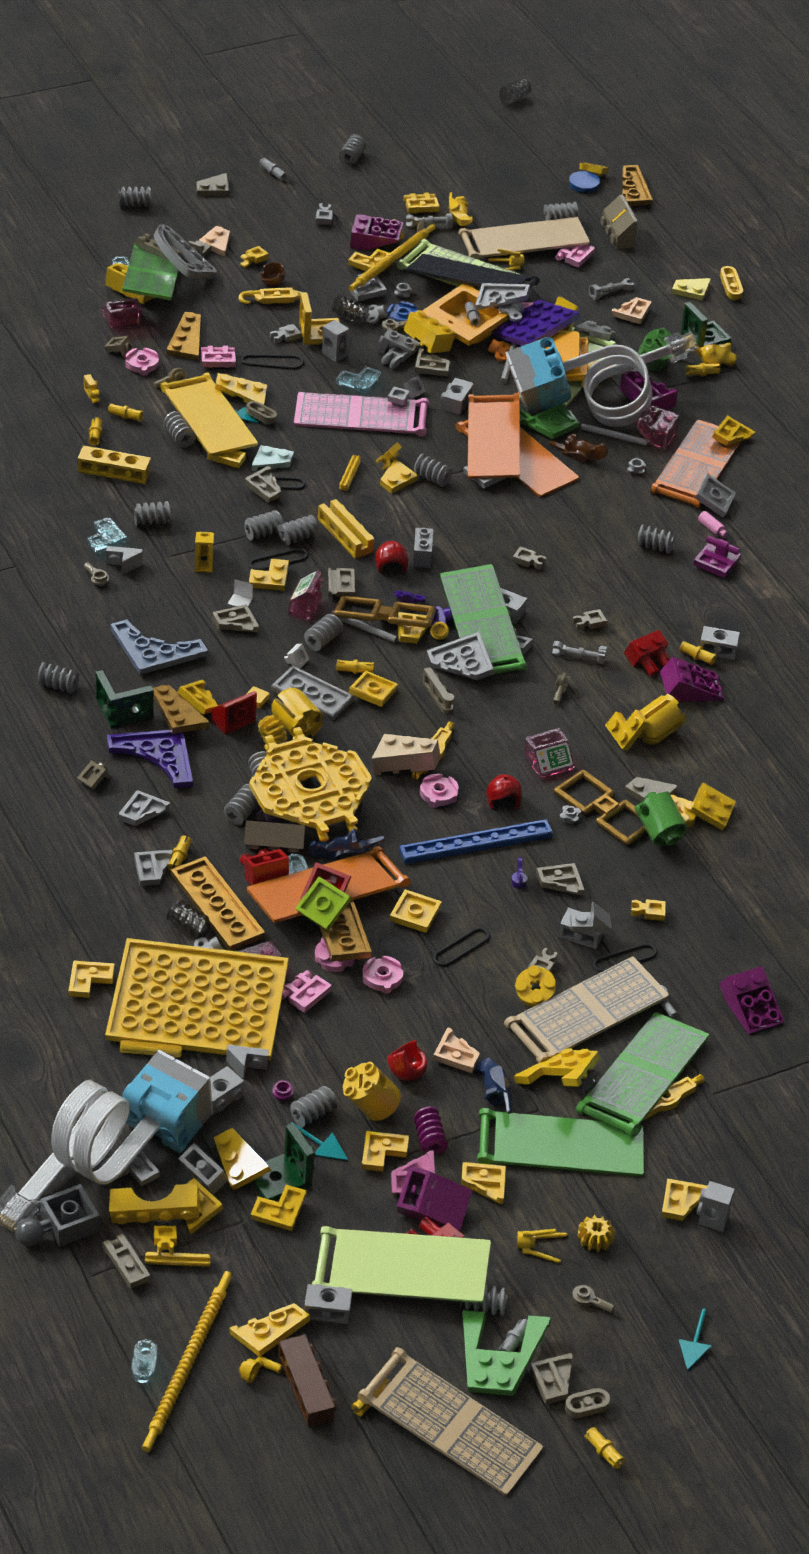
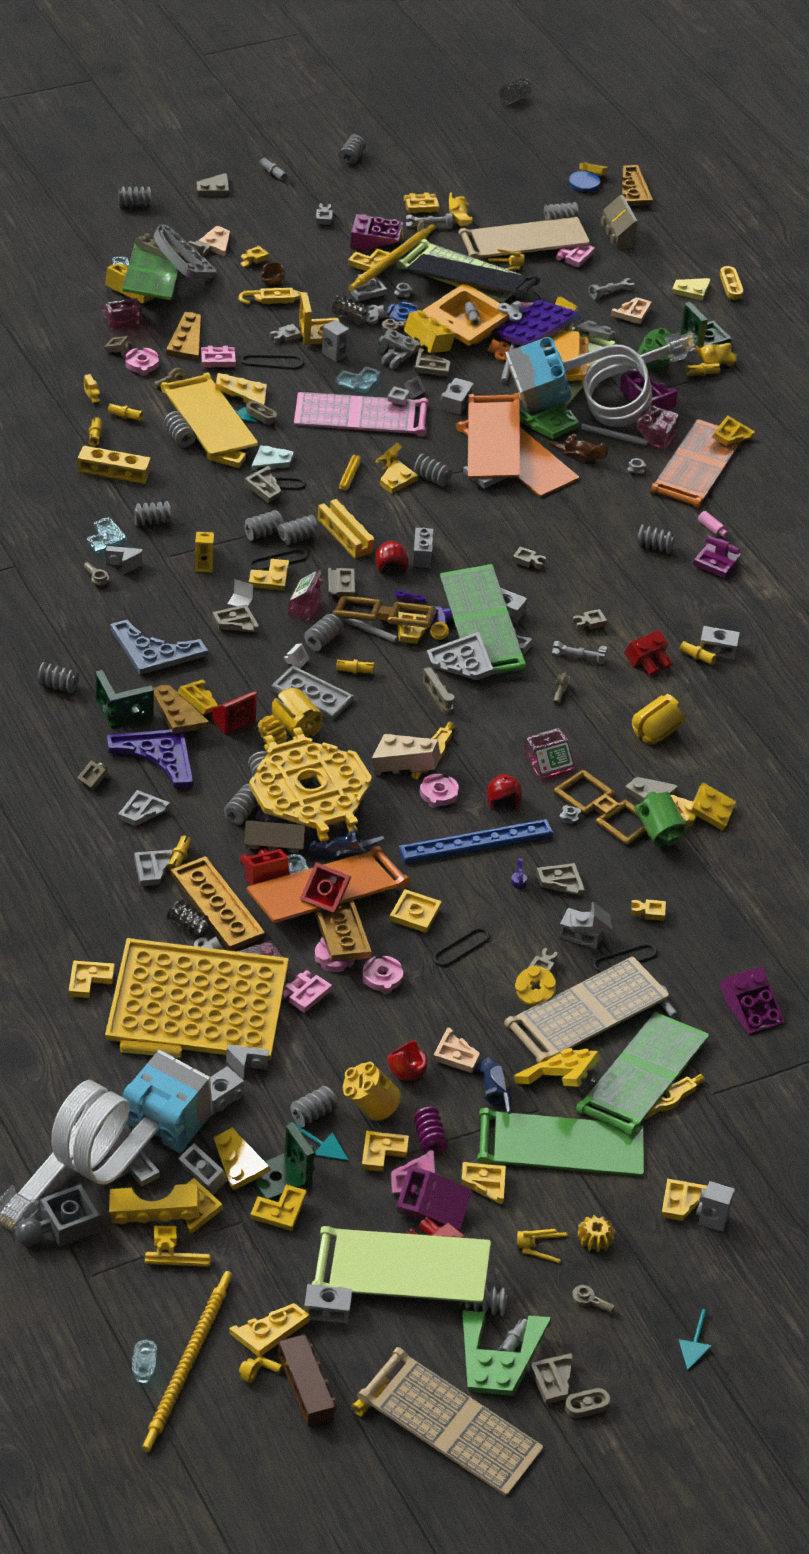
dark tan plate [102,1234,150,1289] -> none
yellow tile [247,686,269,709] -> none
magenta plate [272,1080,294,1100] -> none
lime plate [295,877,352,931] -> none
yellow plate [348,671,399,707] -> none
light grey wing [475,283,530,310] -> none
yellow pin [585,1427,625,1469] -> none
yellow plate [605,709,649,751] -> none
magenta slope [660,657,724,702] -> none
light grey plate [694,474,736,517] -> none

